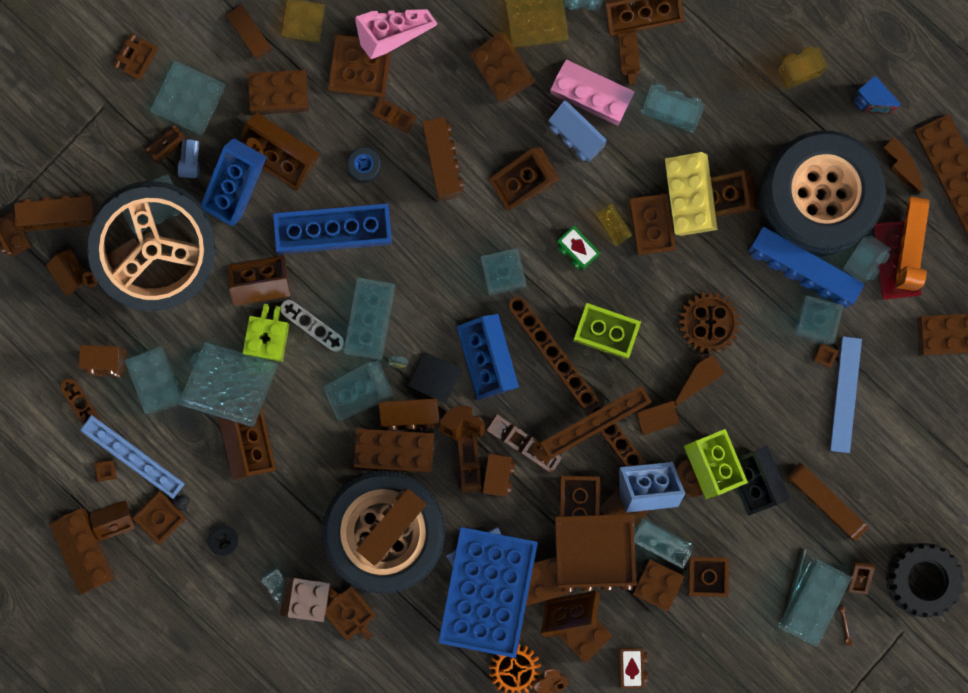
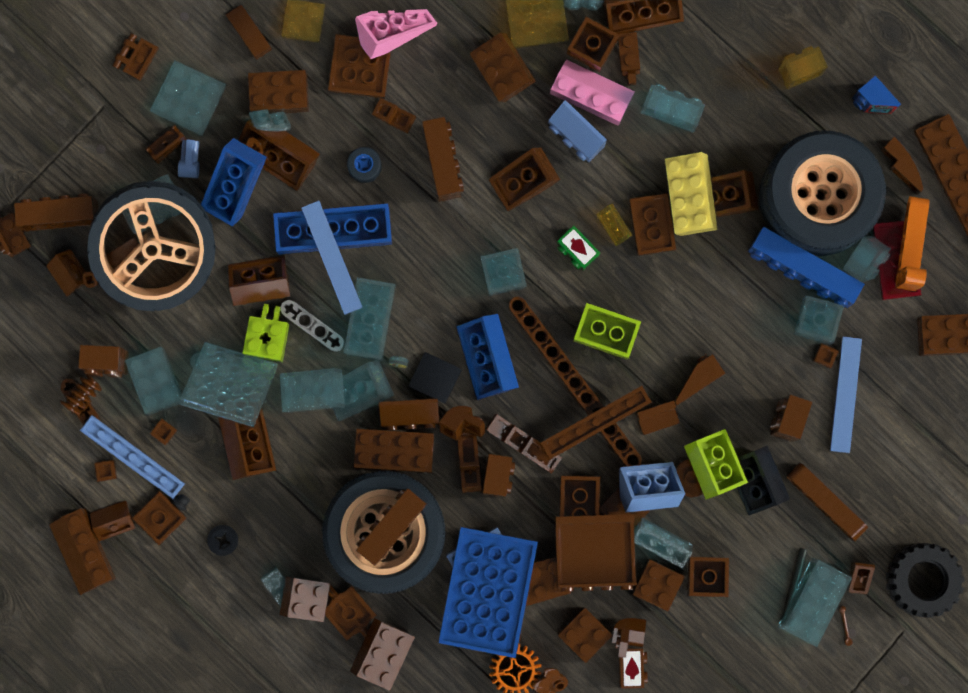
reddish brown plate [541,591,600,637] -> none
reddish brown gear [678,292,741,354] -> none
none -> reddish brown piece [59,374,102,415]
none -> reddish brown plate [150,419,178,445]
none -> clear light blue slope [249,109,291,131]
none -> clear light blue brick [280,368,345,413]
none -> medium blue tile [302,201,363,315]
none -> brick [350,618,415,690]
none -> reddish brown brick [567,17,619,72]
none -> reddish brown brick [612,618,646,658]
none -> reddish brown brick [769,395,812,442]

